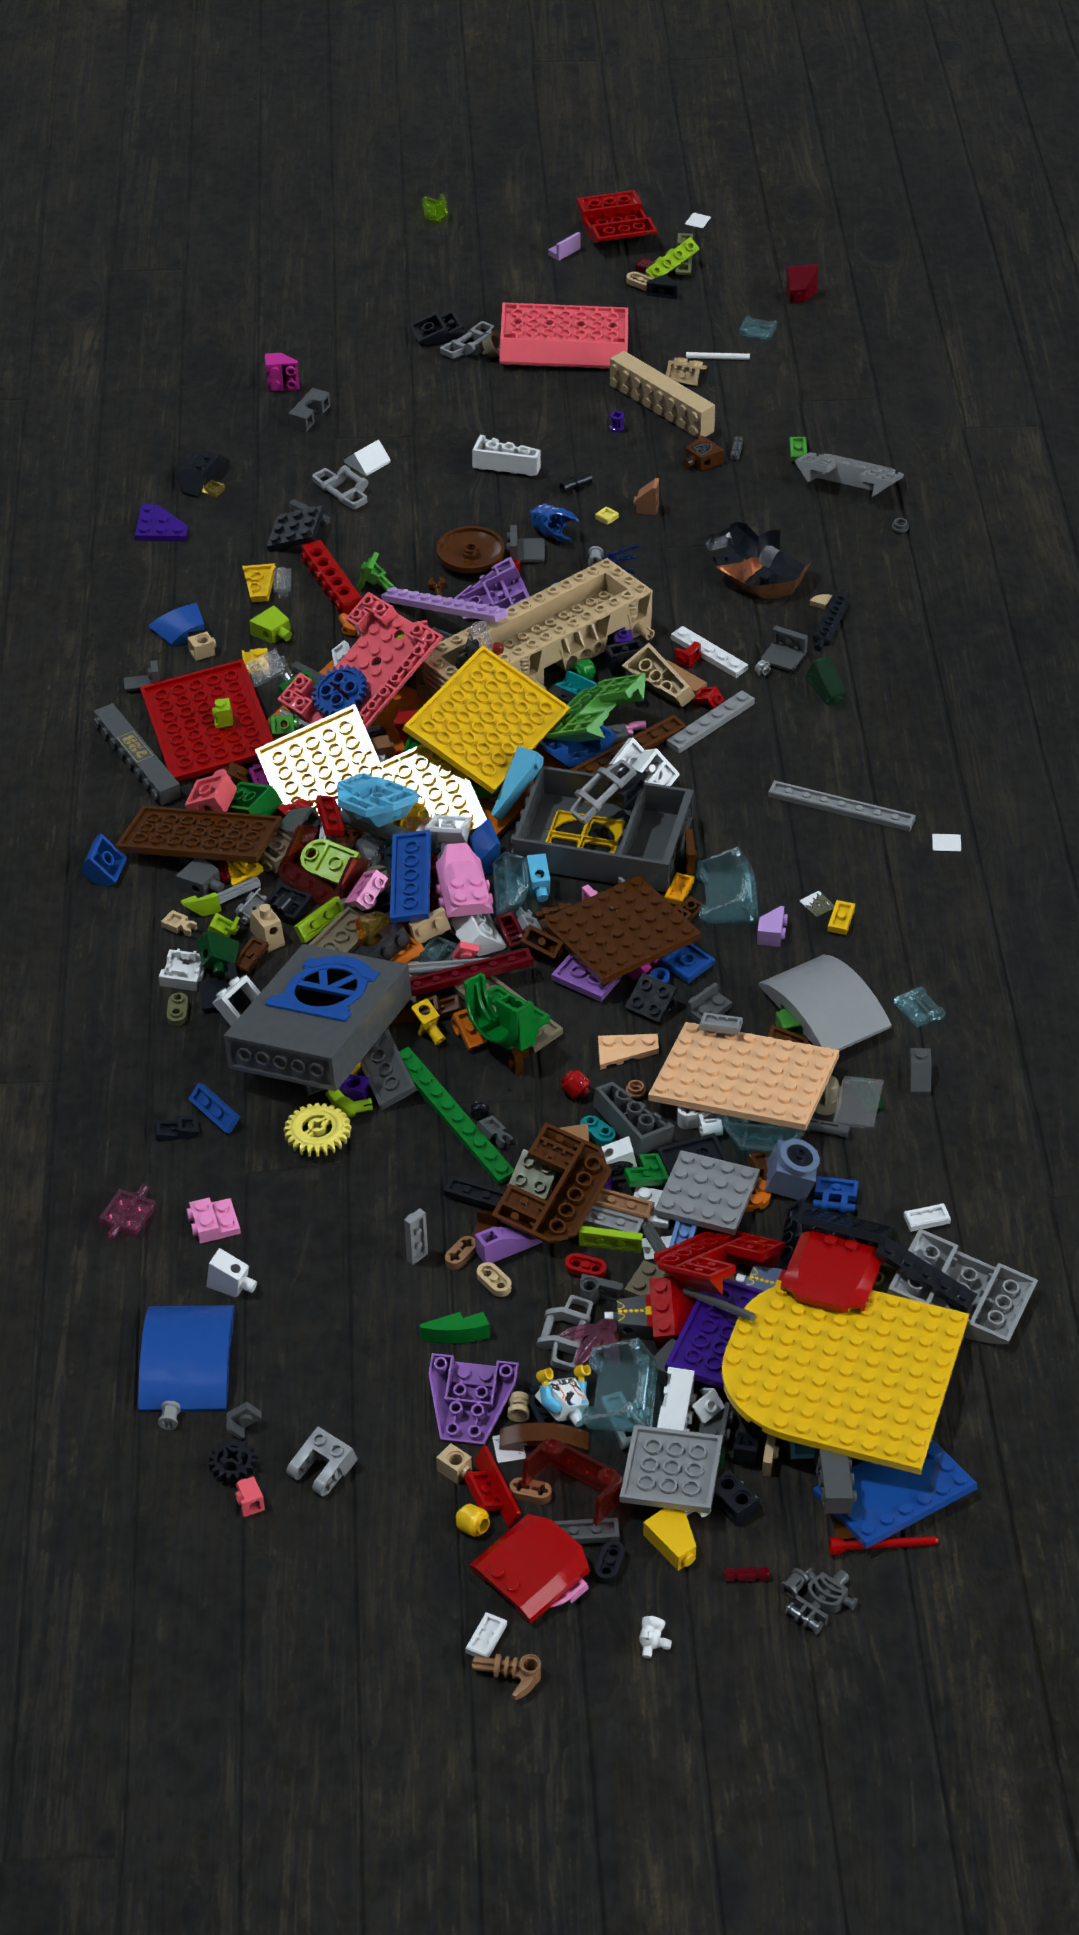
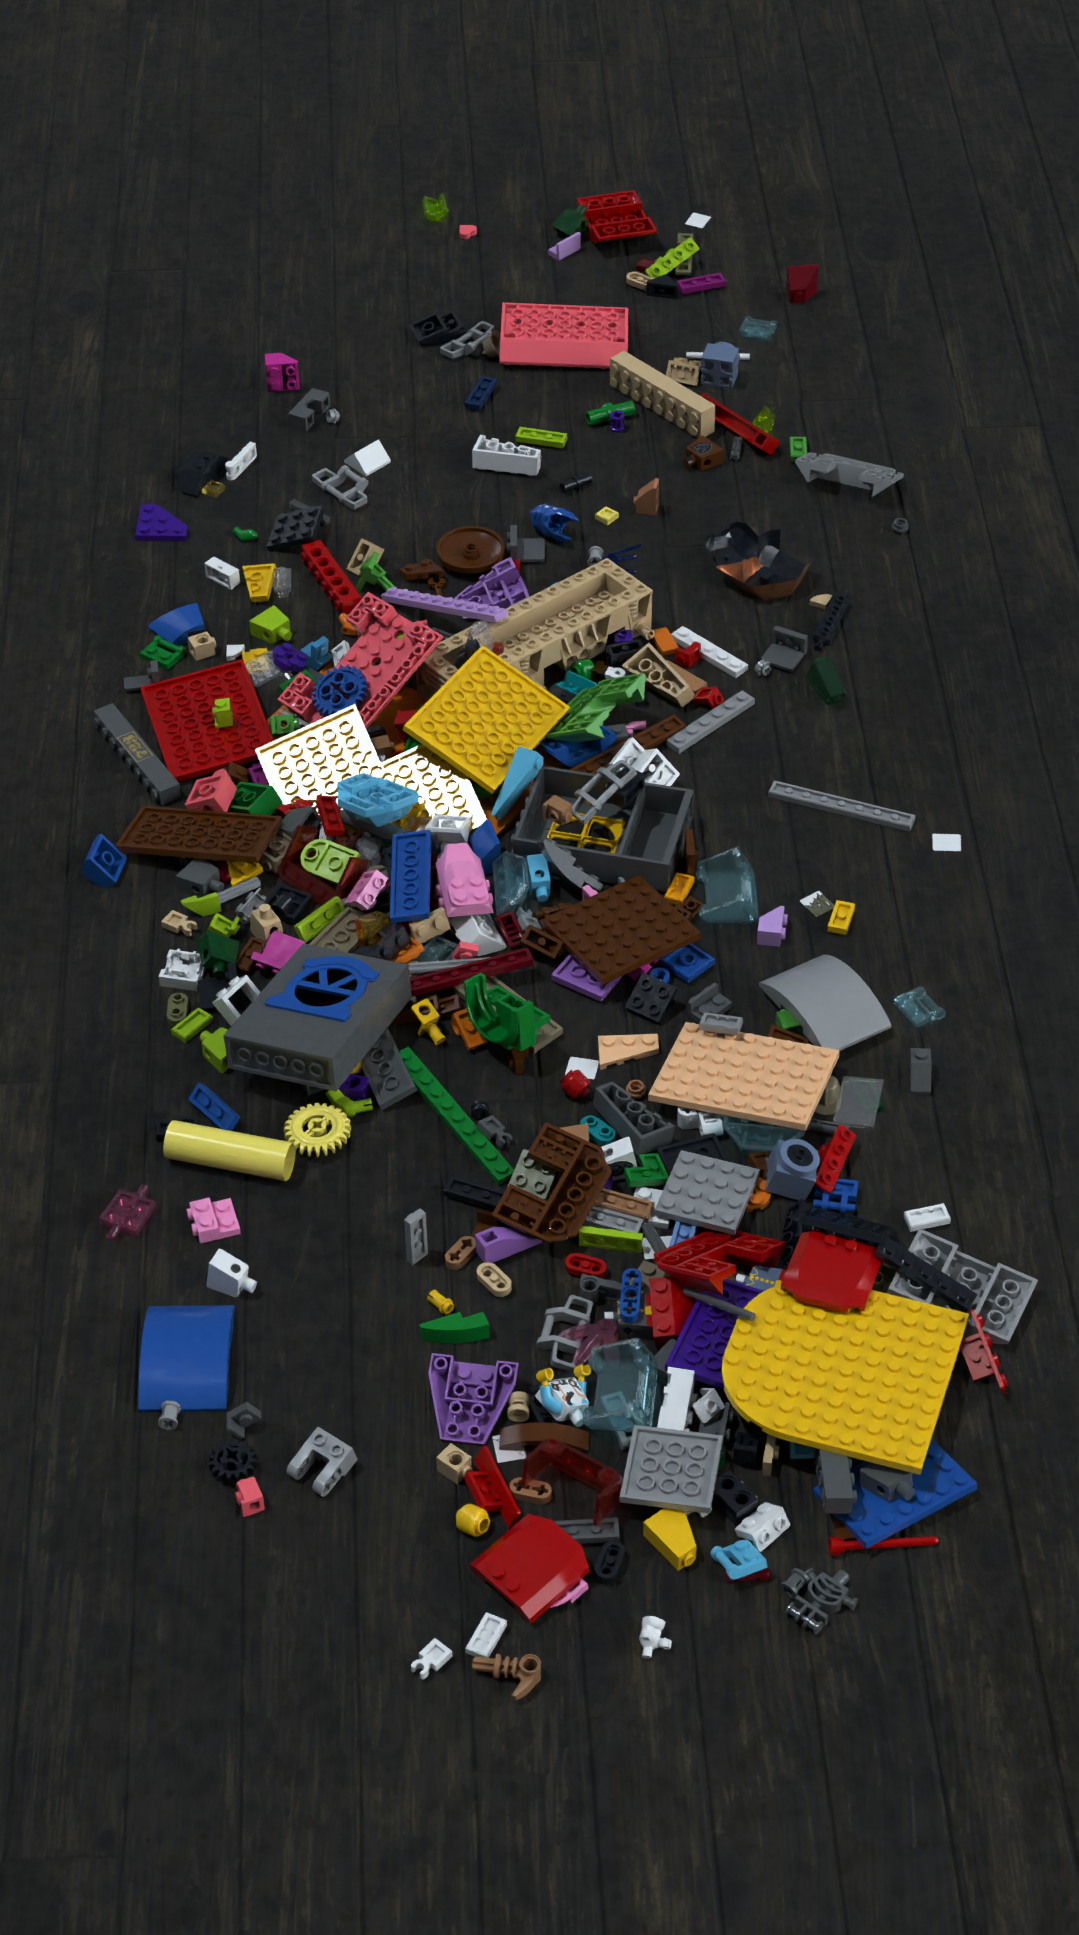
none -> green plate [140,635,187,670]
none -> light yellow piece [163,1120,296,1181]
none -> lime tile [171,1007,213,1043]
none -> lime torso [200,1027,229,1073]
none -> white piece [204,557,240,590]
none -> white plate [225,442,257,480]
none -> white tile [226,644,245,661]
none -> green arm [233,527,257,542]
none -> dark pink bracket [251,931,306,974]
none -> dark purple plate [271,643,307,673]
none -> dark azure brick [300,636,333,671]
none -> light grey plate [326,408,339,424]
none -> tan slope [346,538,385,576]
none -> reddish brown wing [400,559,445,581]
none -> white plate [411,1638,452,1680]
none -> yellow pin [427,1290,454,1314]
none -> coral tile [459,225,477,239]
none -> dark blue plate [464,376,497,411]
none -> lime plate [516,427,567,448]
none -> dark grey slope [537,838,603,891]
none -> medium nougat brick [542,795,573,826]
none -> dark green torso [551,204,589,238]
none -> white sticker [565,1057,599,1079]
none -> green piece [585,400,636,426]
none -> leg [591,660,625,684]
none -> blue beam [620,1268,642,1324]
none -> orange tile [652,627,679,656]
none -> magenta plate [677,273,726,294]
none -> sand blue piece [701,342,740,389]
none -> red arch [701,393,780,456]
none -> medium azure plate [710,1539,768,1580]
none -> white bracket [735,1502,790,1552]
none -> clear neon green hat [752,406,775,433]
none -> red bracket [814,1124,856,1194]
none -> dark grey torso [860,1462,915,1502]
none -> red bracket [960,1309,1008,1395]

